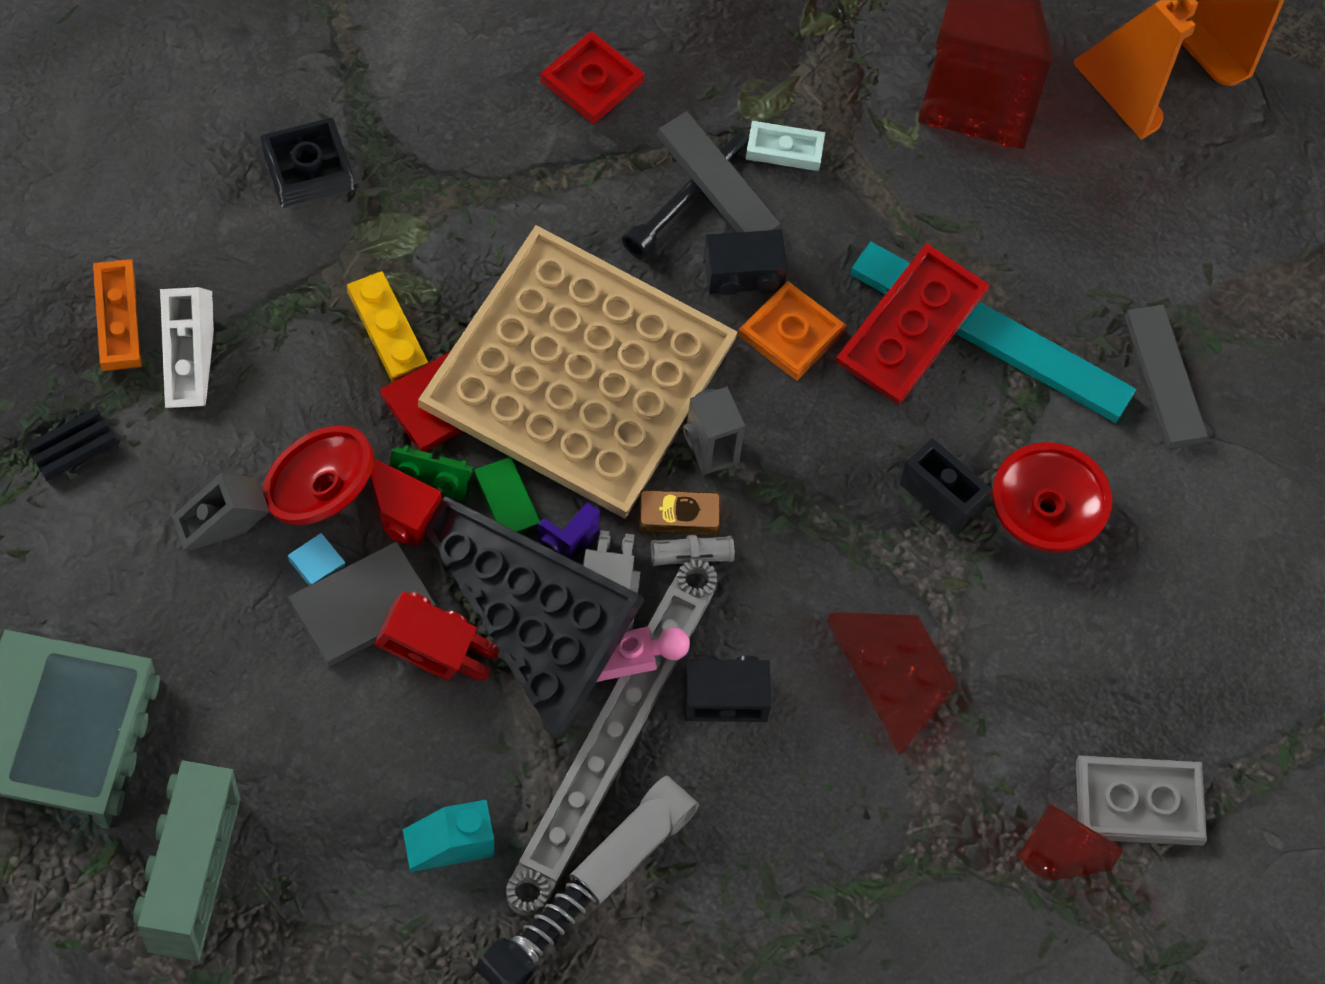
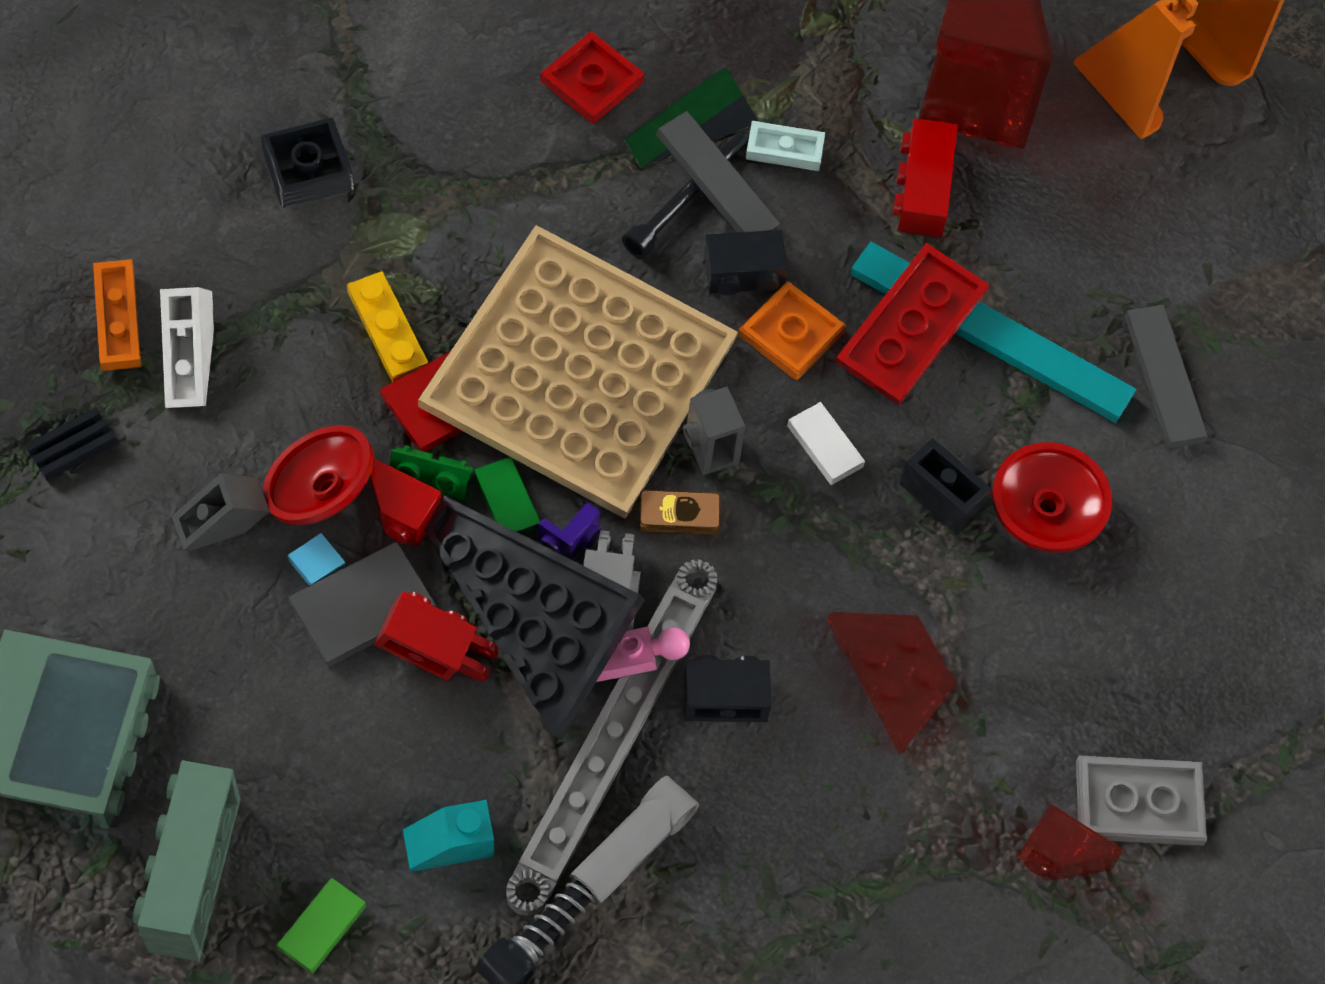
light grey pin [651,535,735,566] -> none
none -> bright green tile [277,878,366,974]
none -> dark green sticker [624,68,759,168]
none -> white tile [787,402,865,485]
none -> red brick [892,118,958,238]

